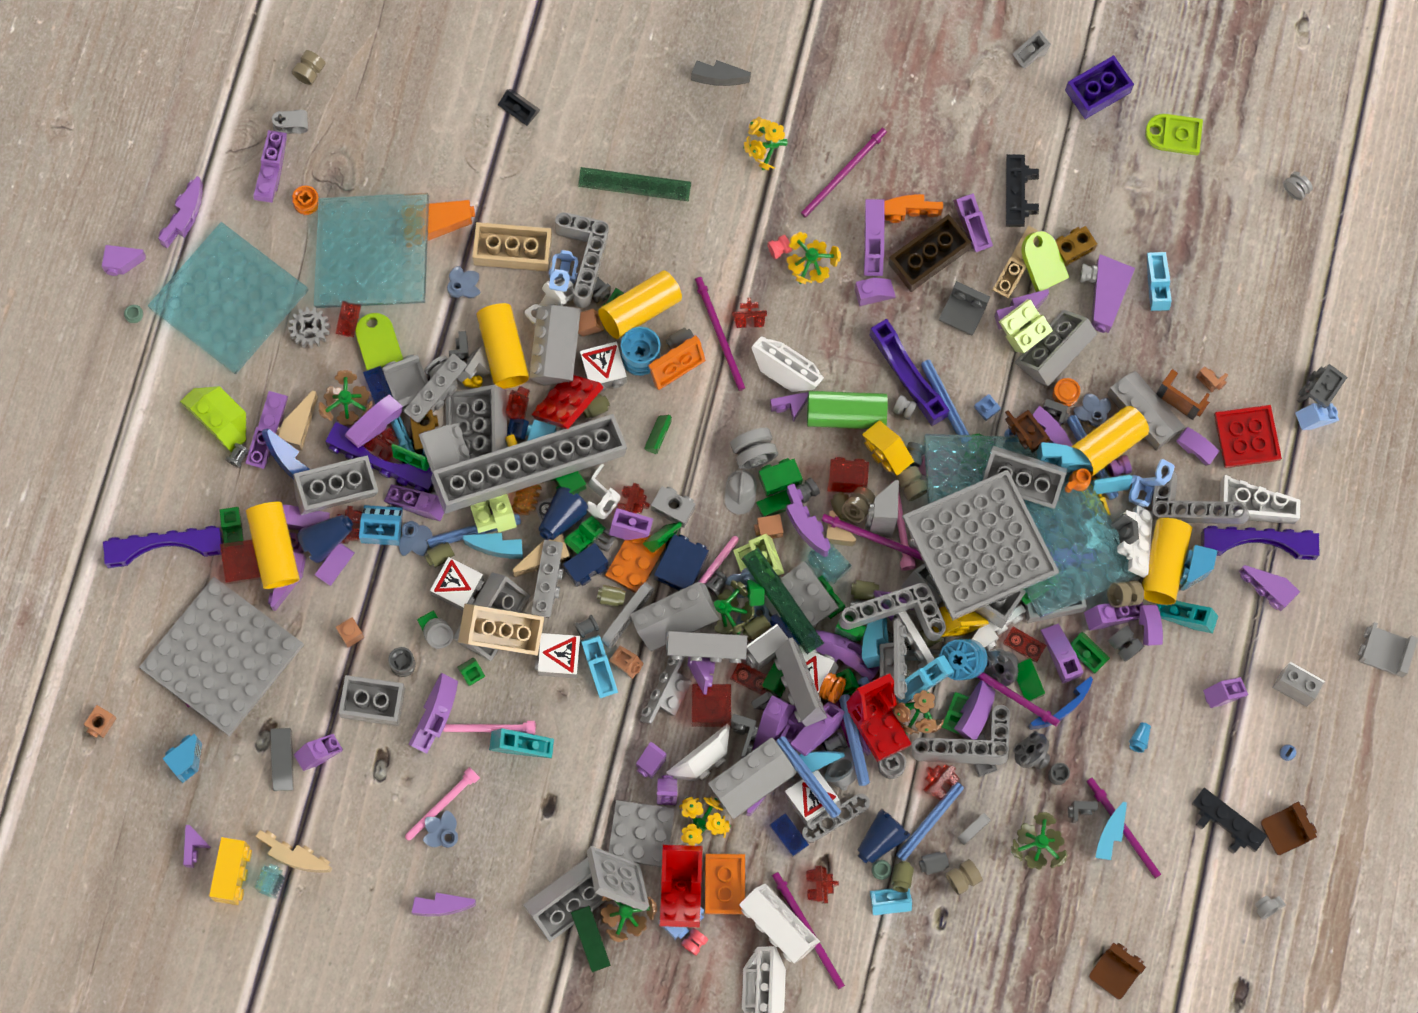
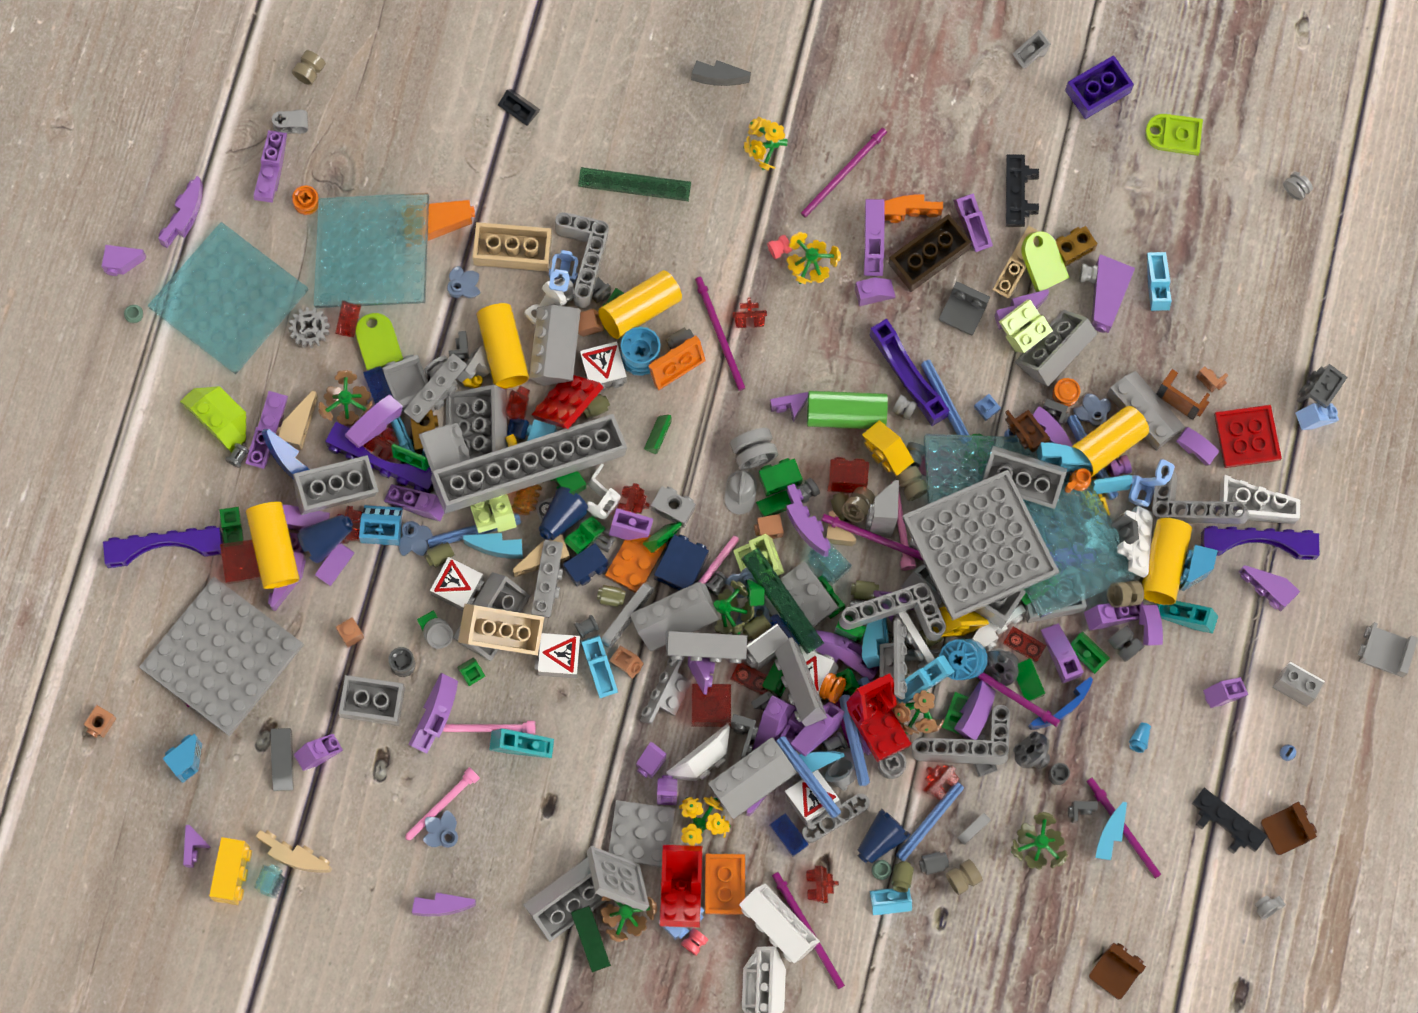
white wedge [752,336,824,392] -> none

